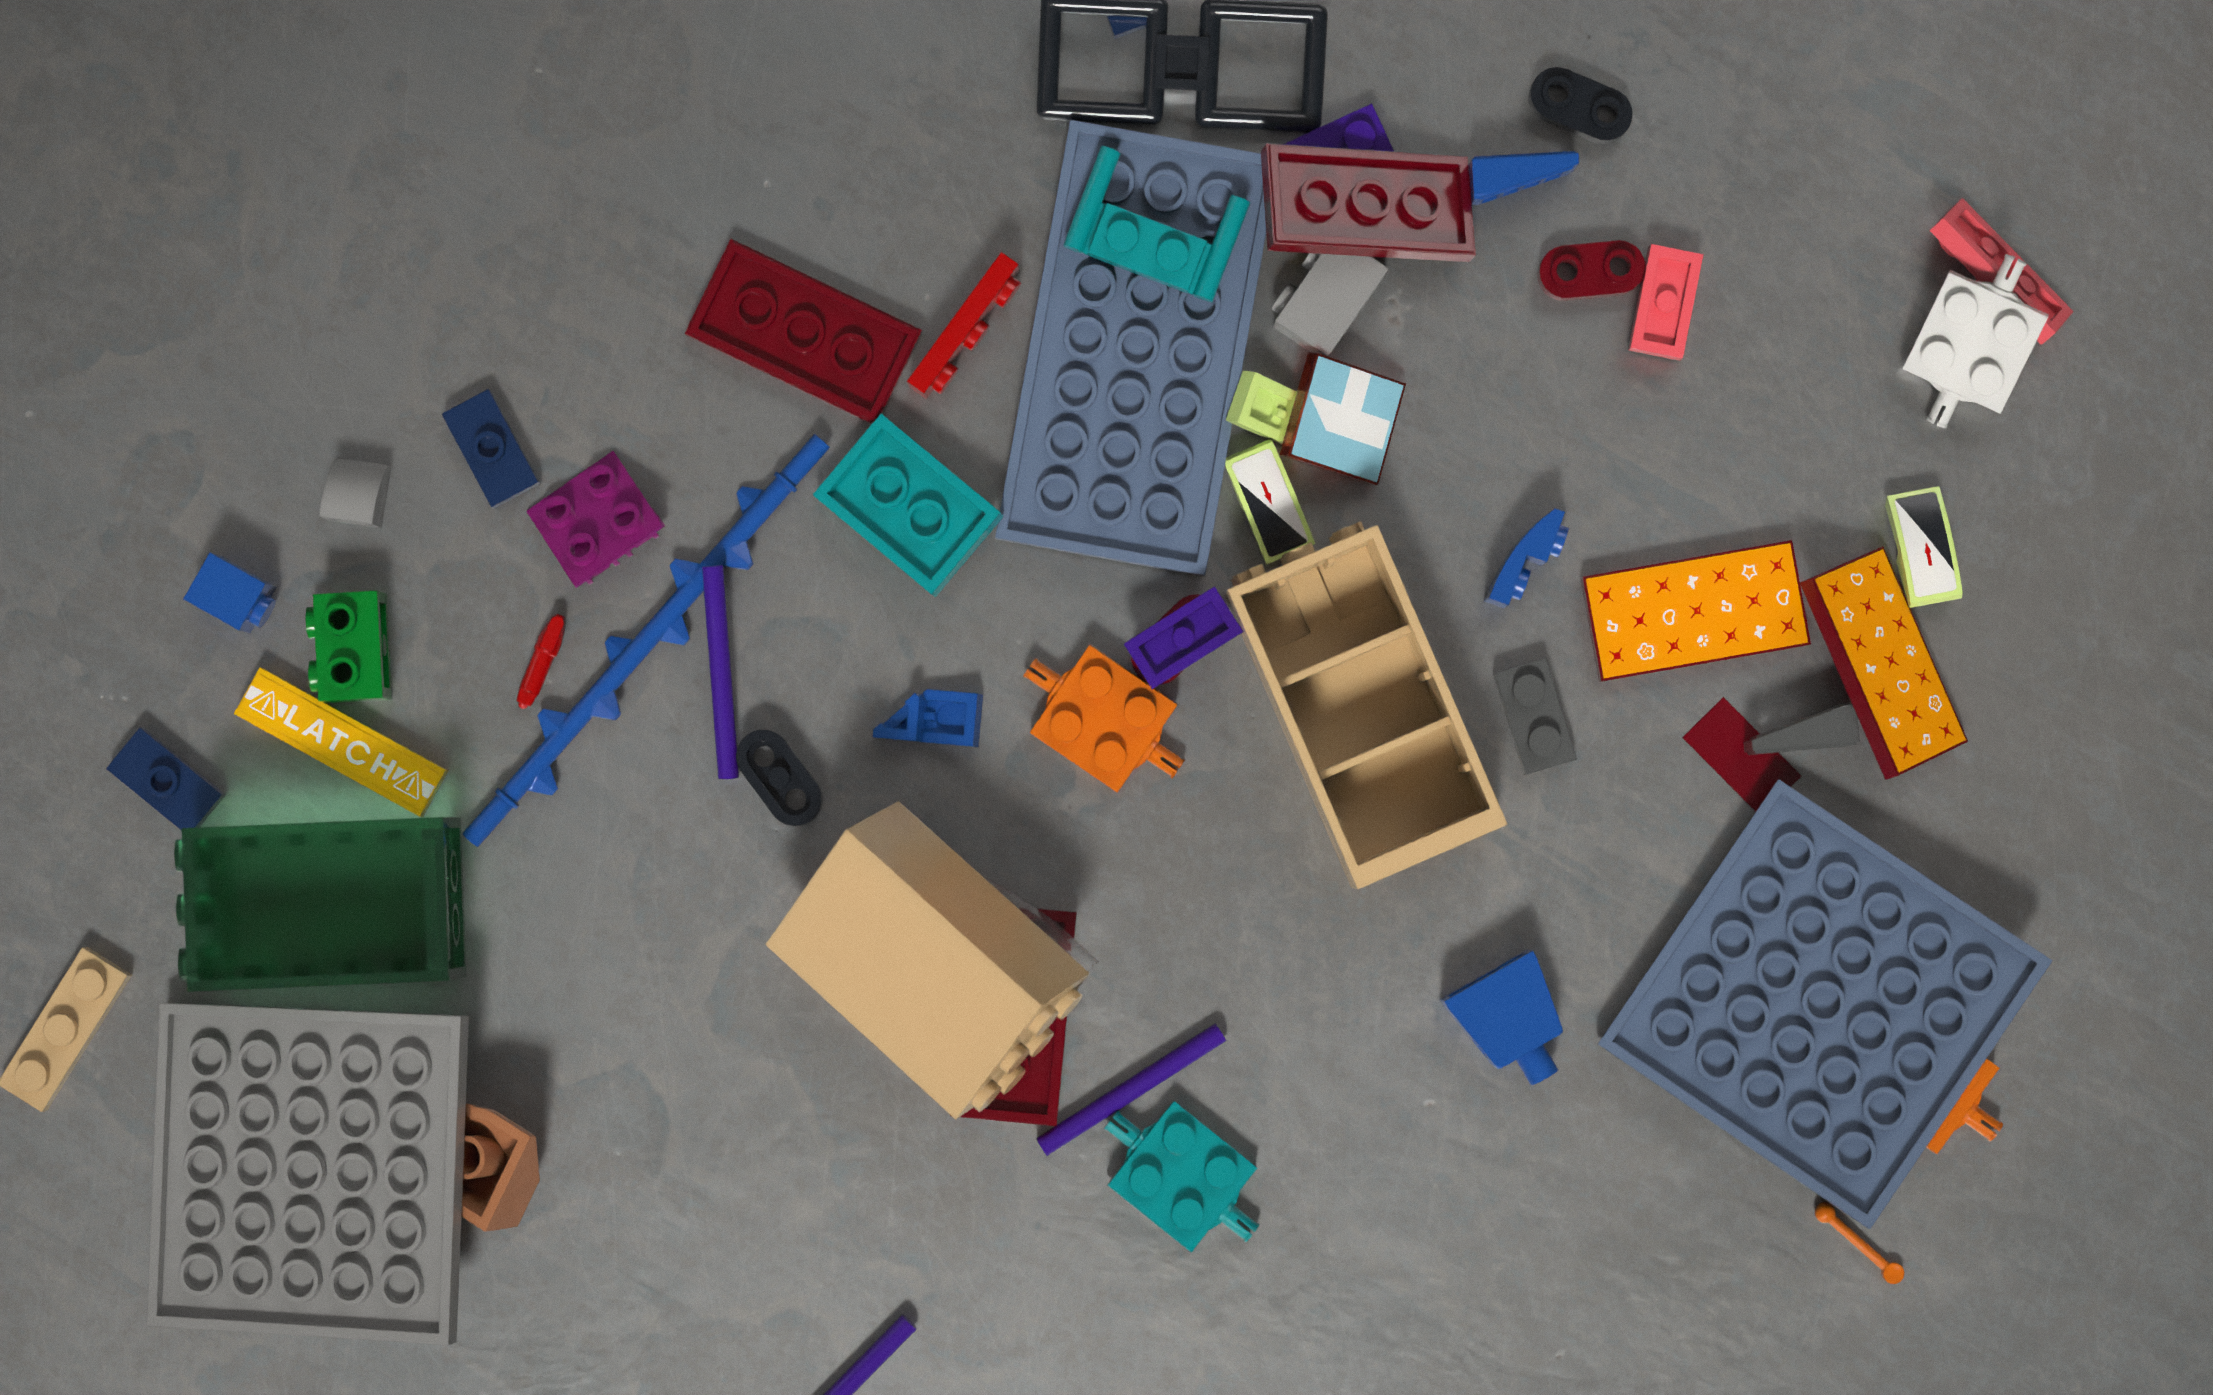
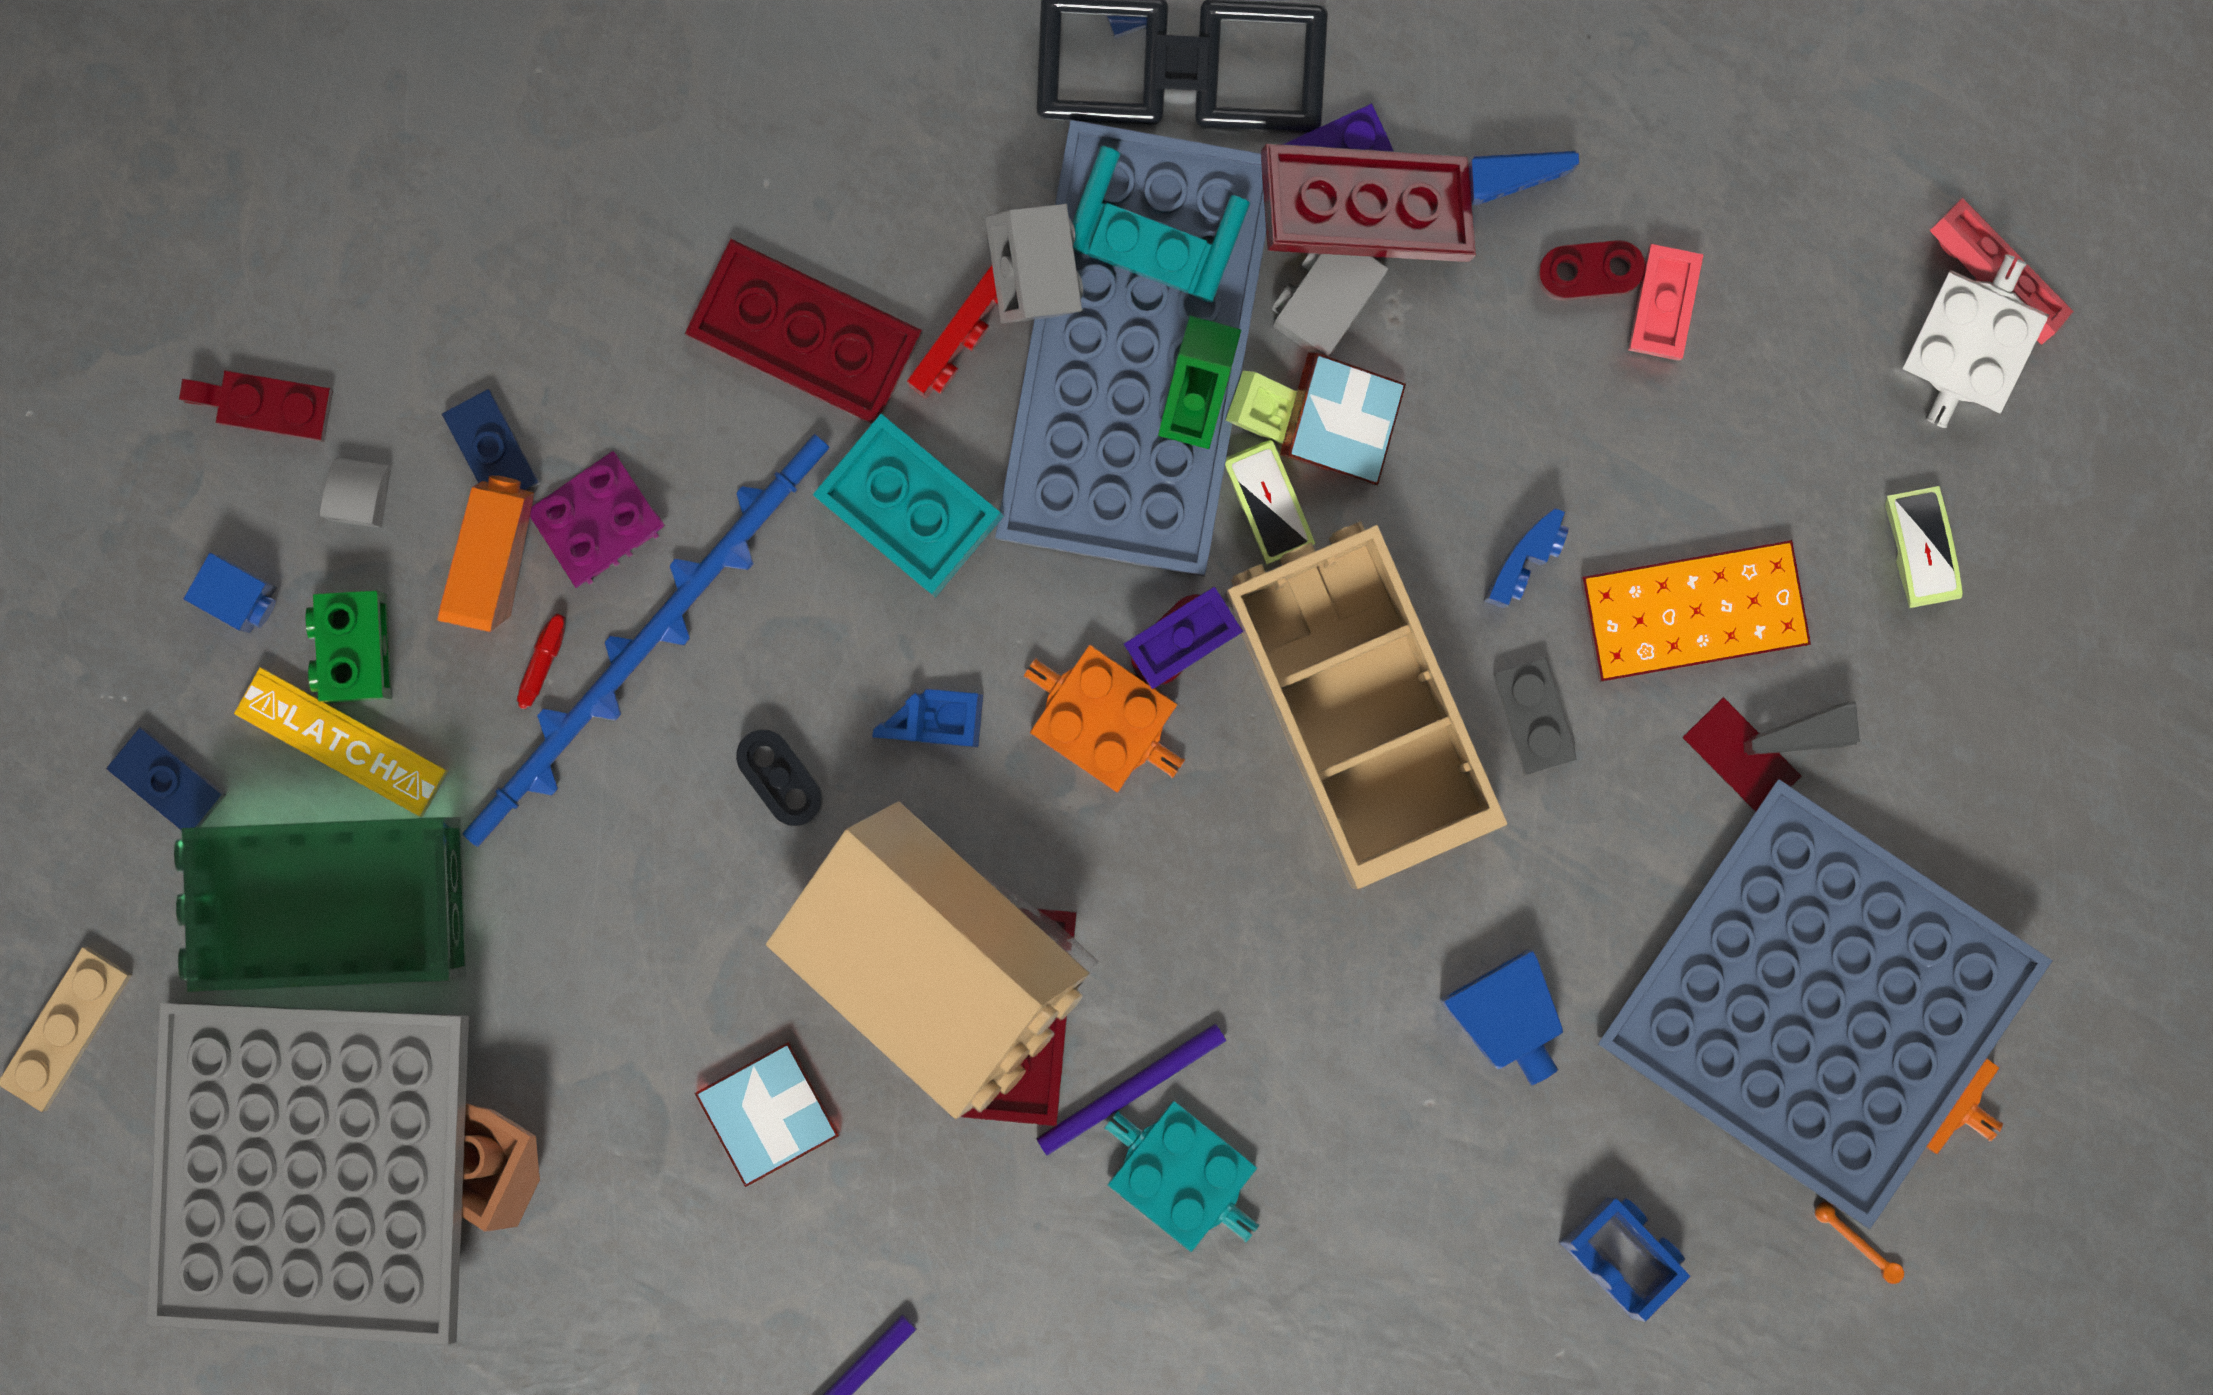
dark purple bar [702,565,739,779] -> none
black plate [1528,67,1633,144] -> none
light orange tile [1800,546,1968,780] -> none
none -> dark red plate [179,370,333,442]
none -> orange slope [437,476,534,632]
none -> medium azure tile [694,1041,841,1187]
none -> light grey brick [985,204,1083,324]
none -> green slope [1158,316,1242,449]
none -> blue window [1559,1197,1691,1322]

